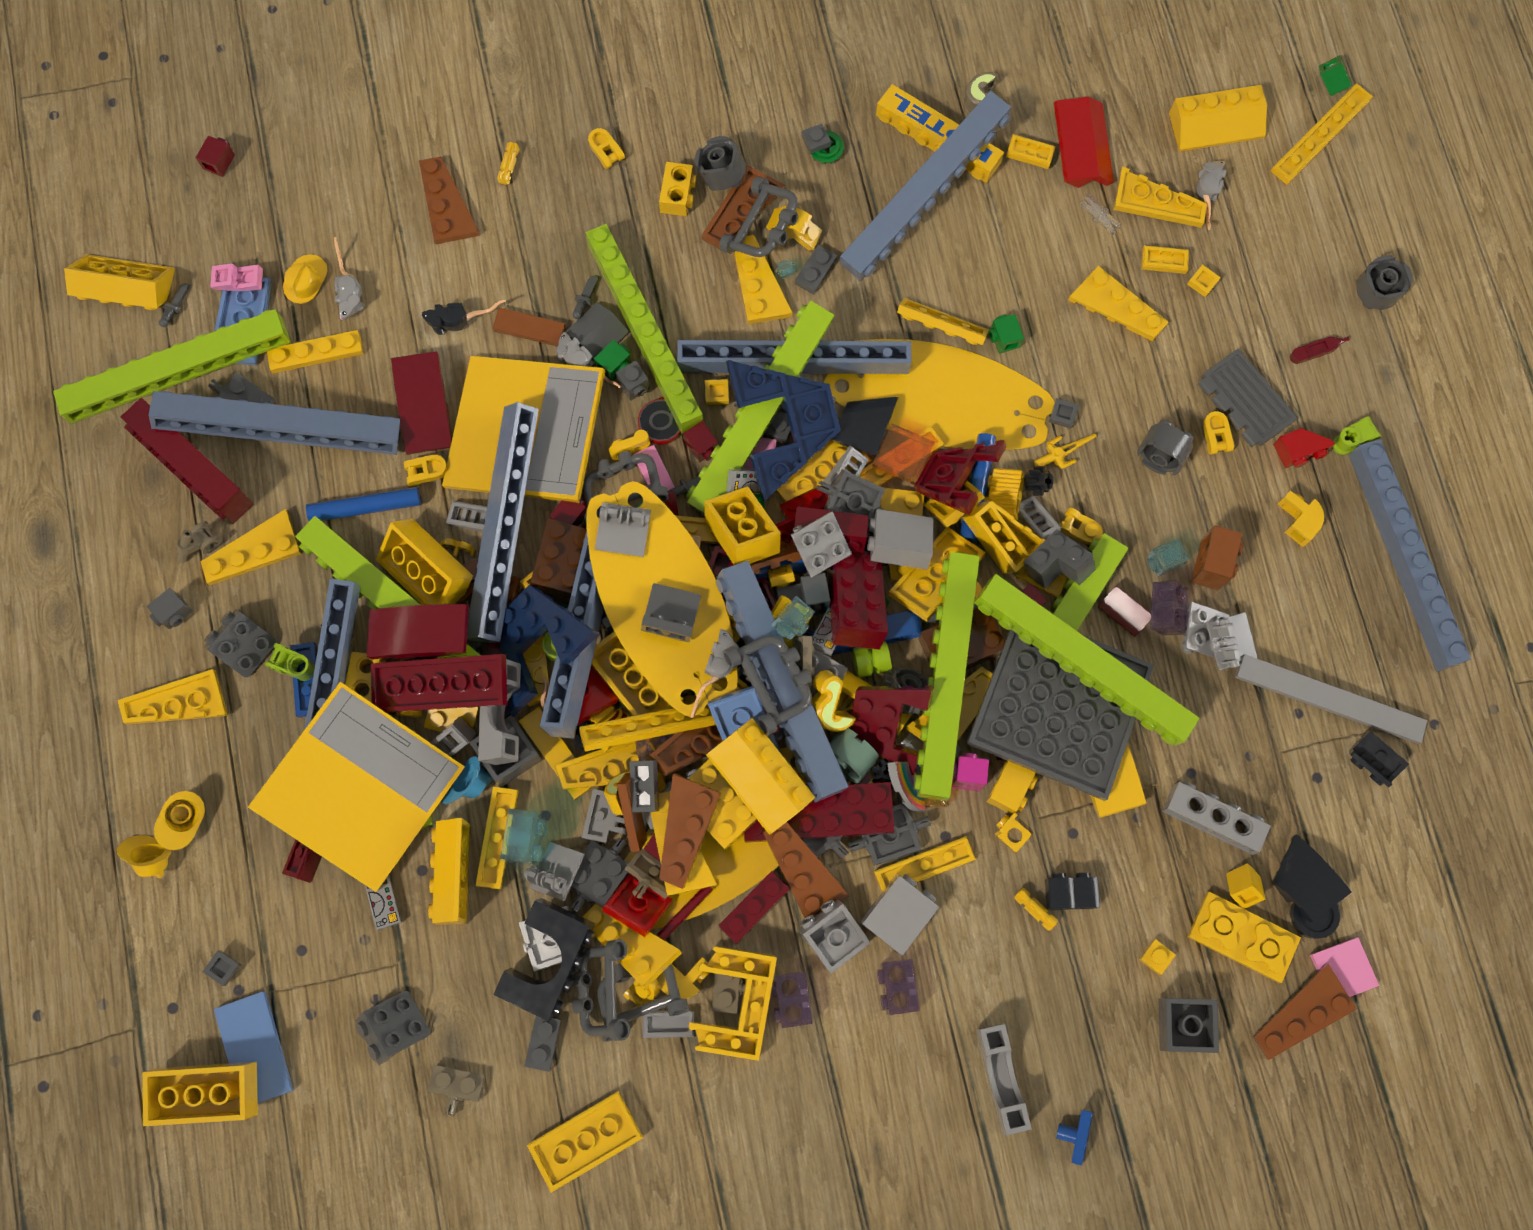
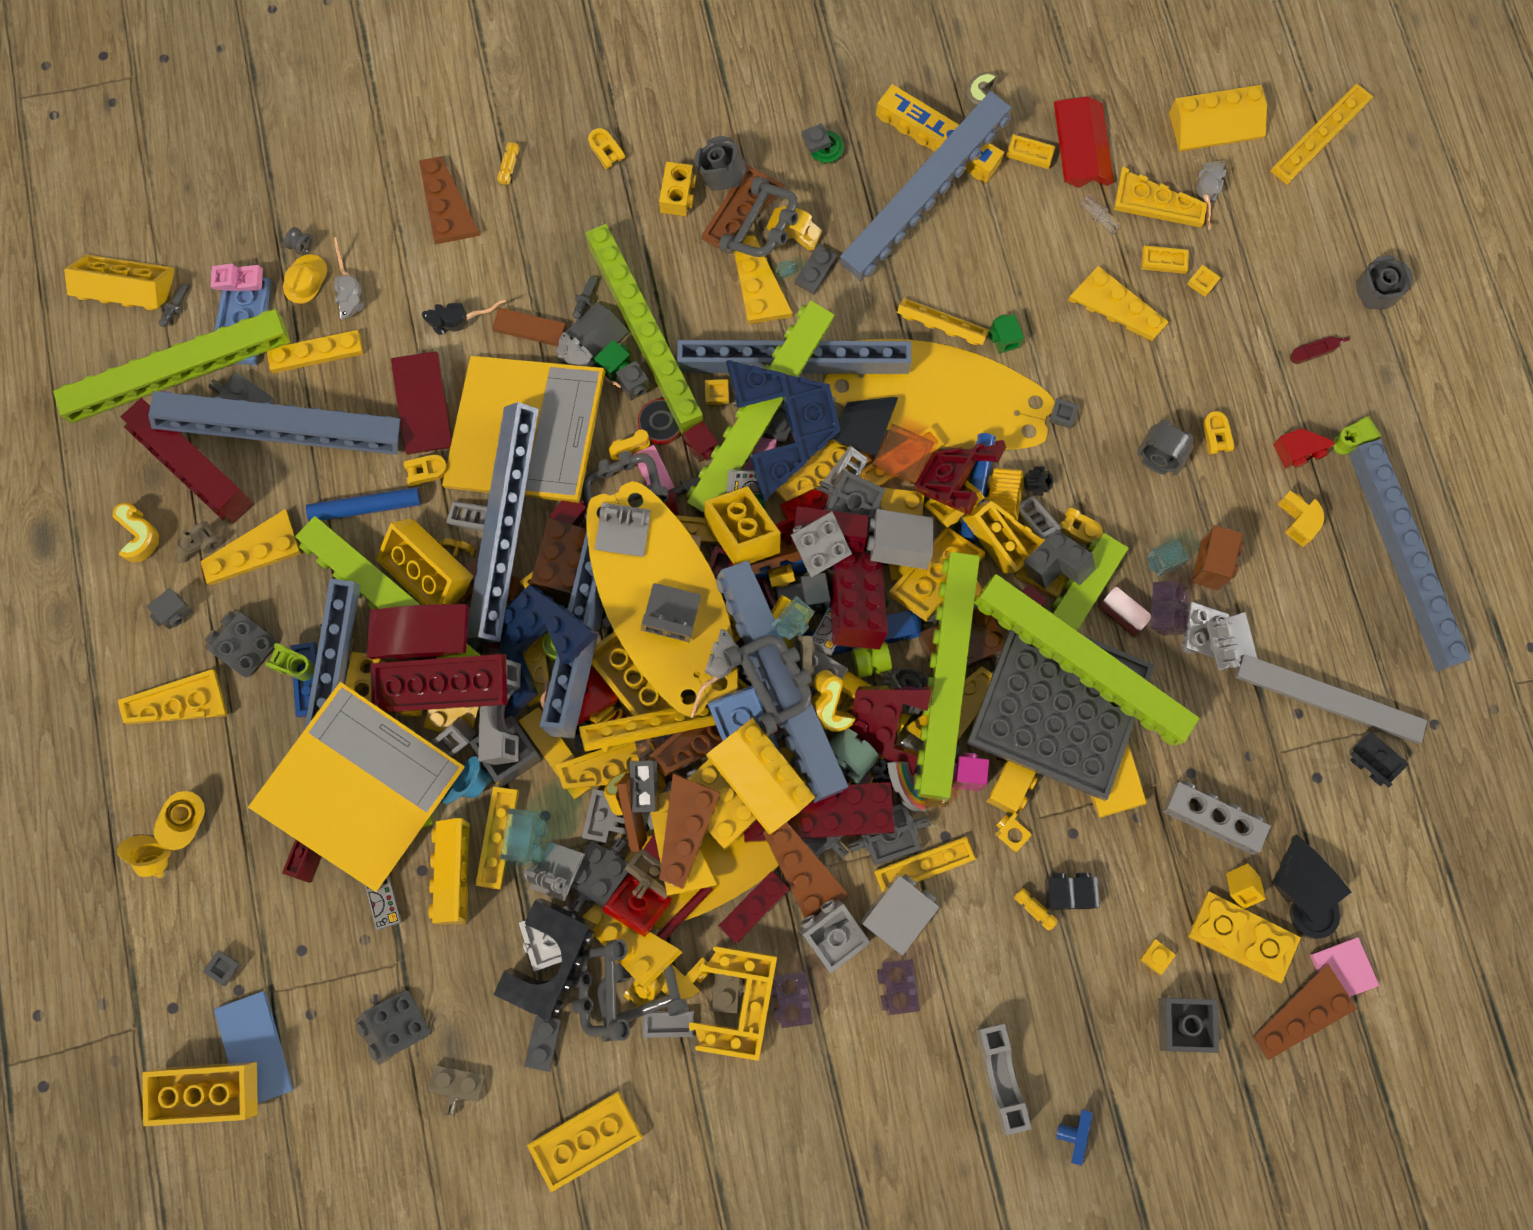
dark red brick [195,135,235,177] -> none
yellow piece [1034,434,1097,469] -> none
dark grey hinge [1198,349,1298,447] -> none
green panel [1319,55,1352,96] -> none
none -> yellow animal [113,502,160,563]
none -> dark grey wheel [284,227,313,256]

